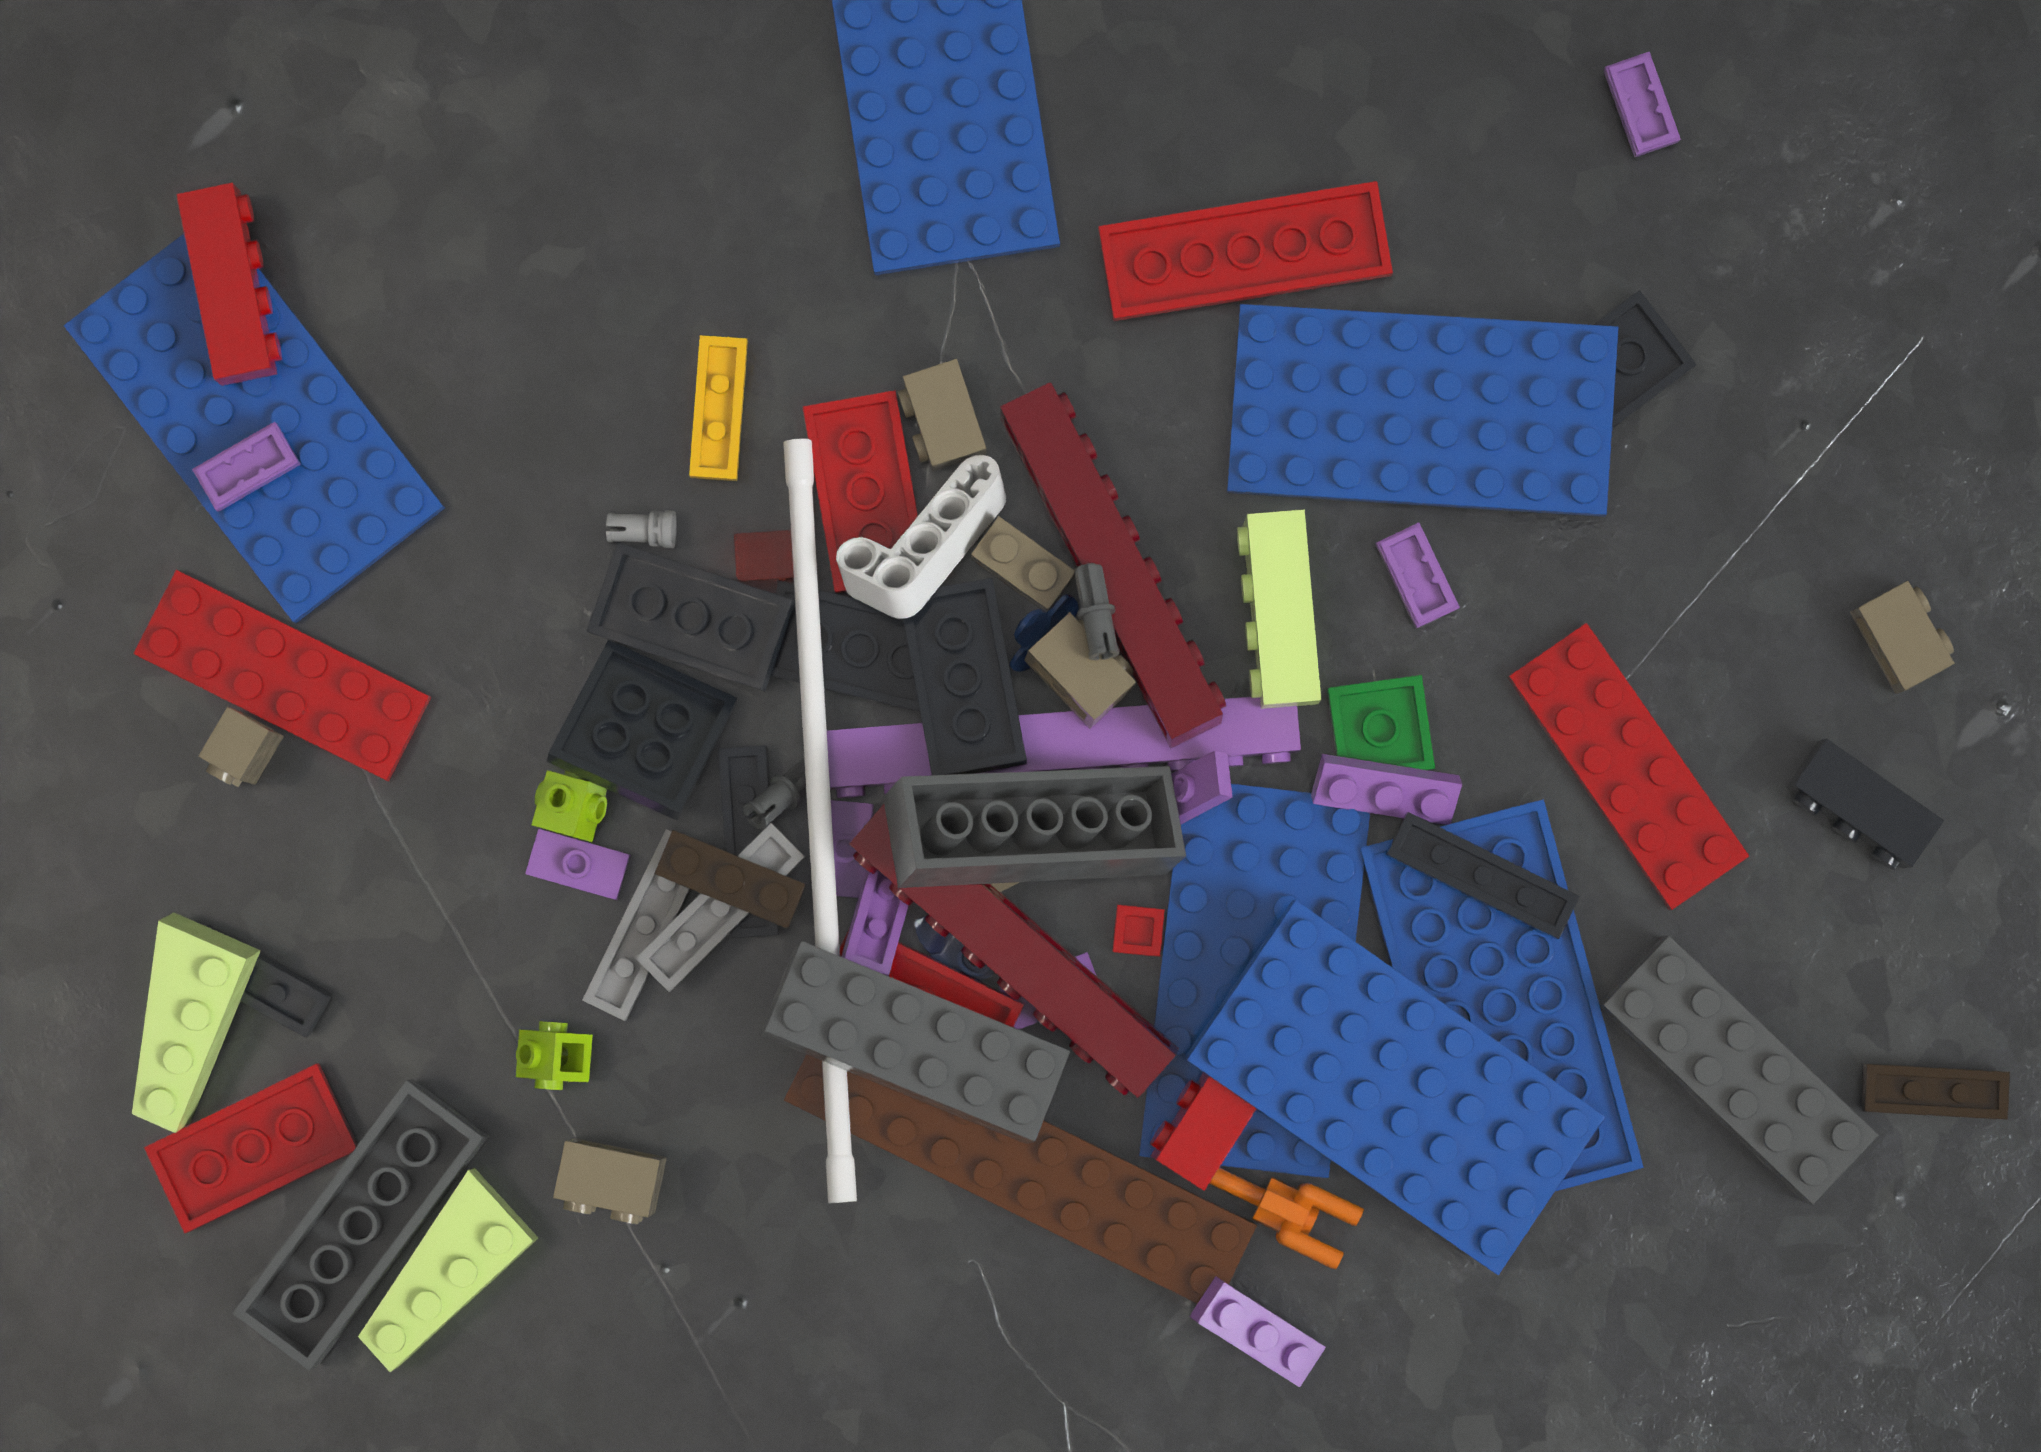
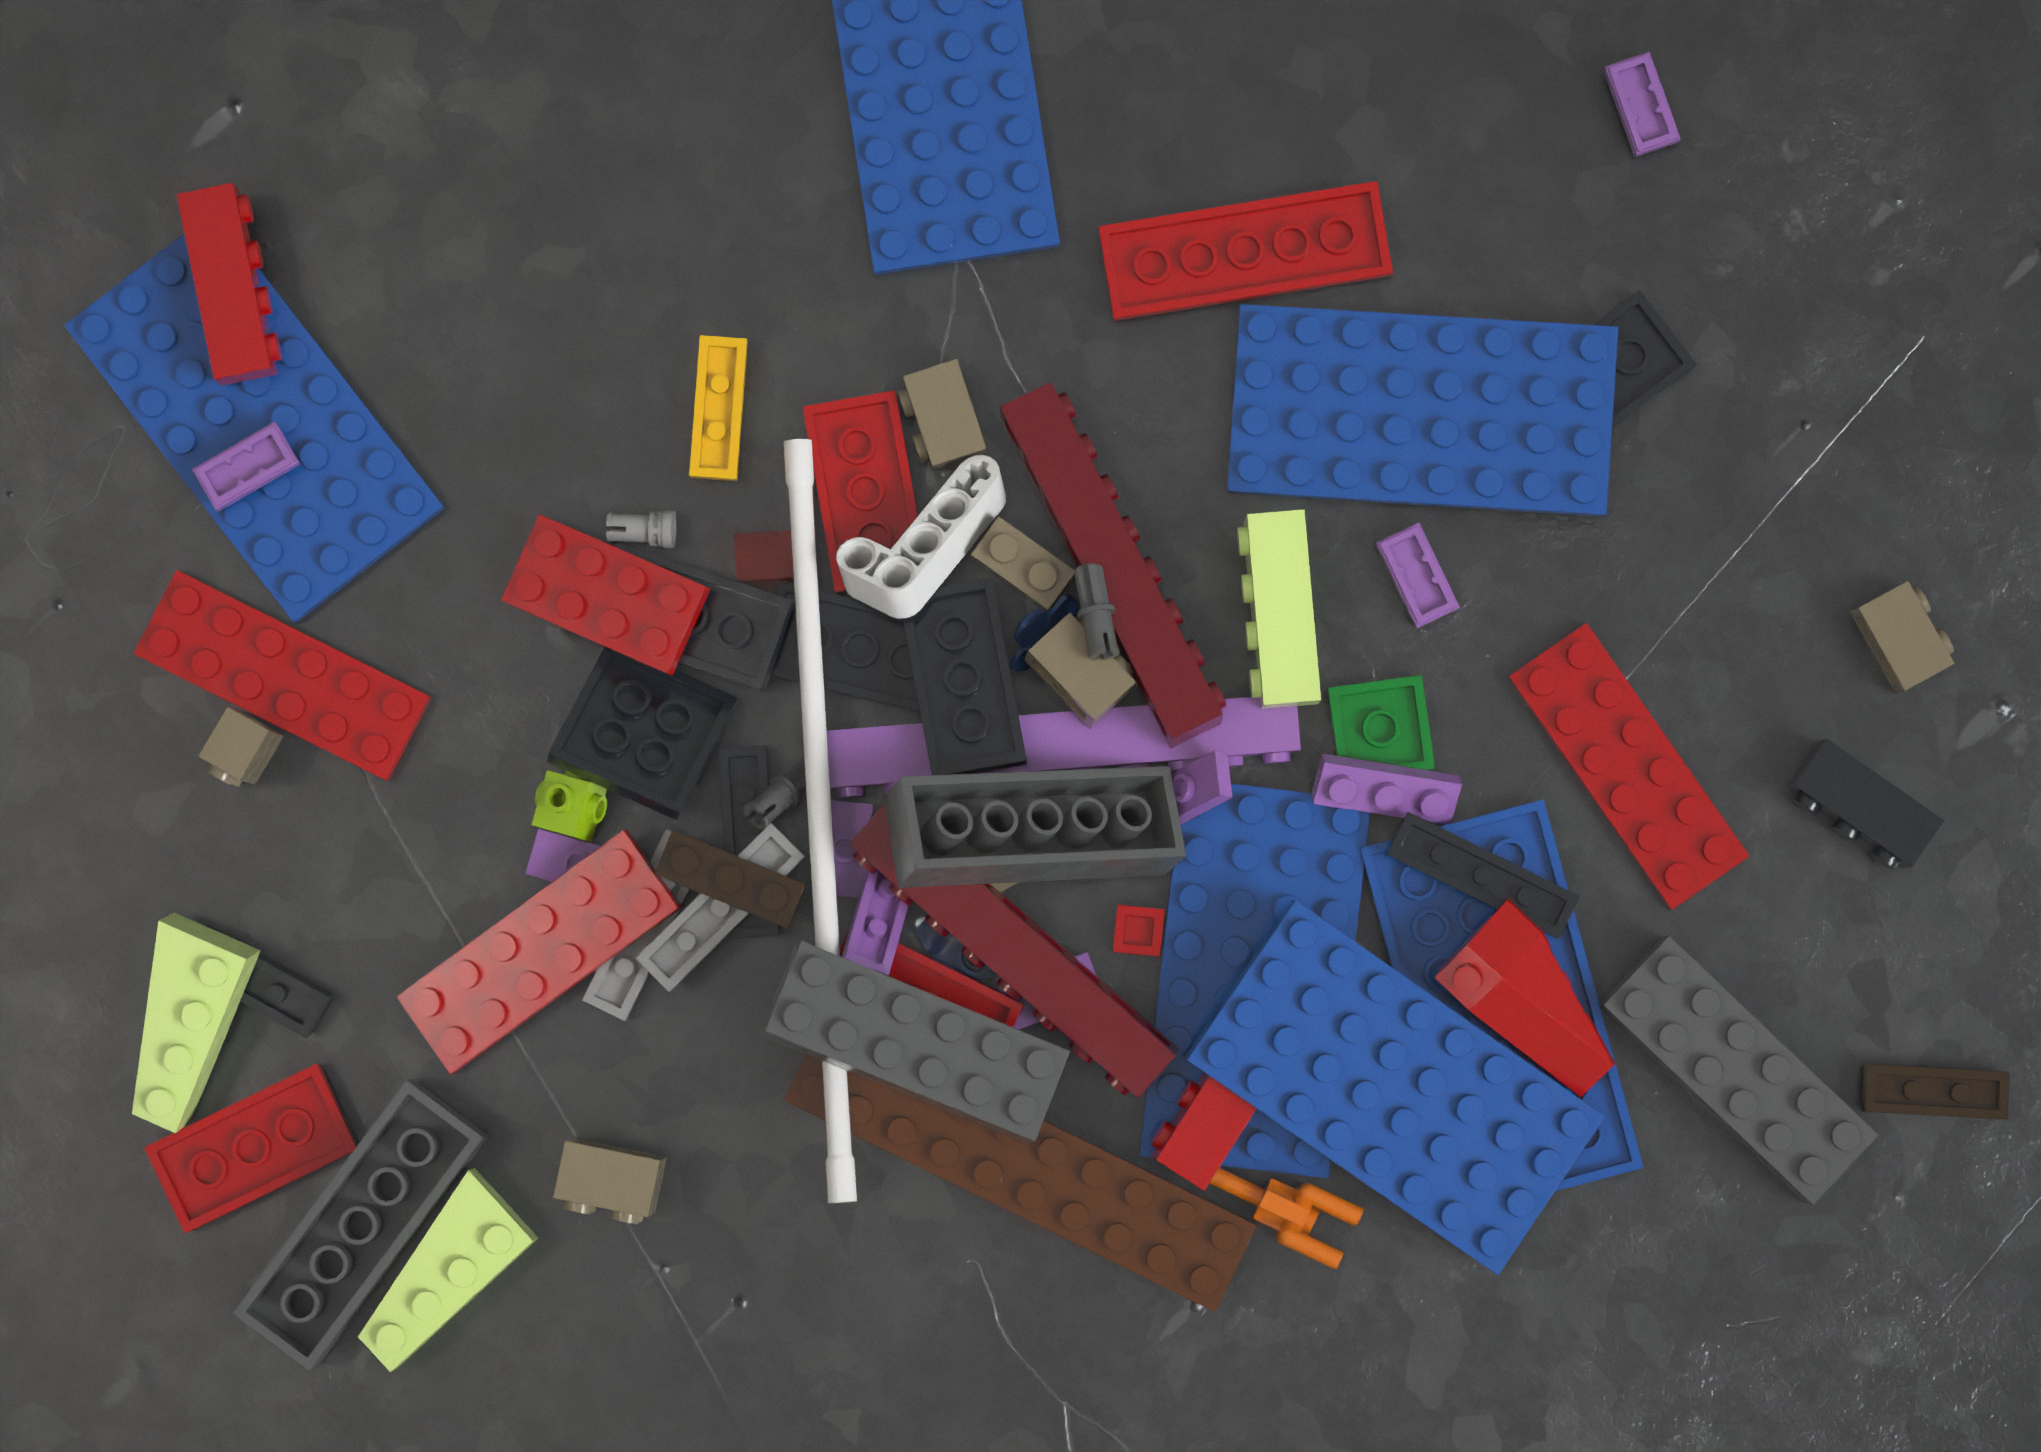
lime brick [516,1021,593,1090] -> none
plate [1189,1276,1326,1387] -> none
none -> plate [397,830,682,1074]
none -> red plate [501,514,711,676]
none -> red wedge [1435,898,1615,1097]

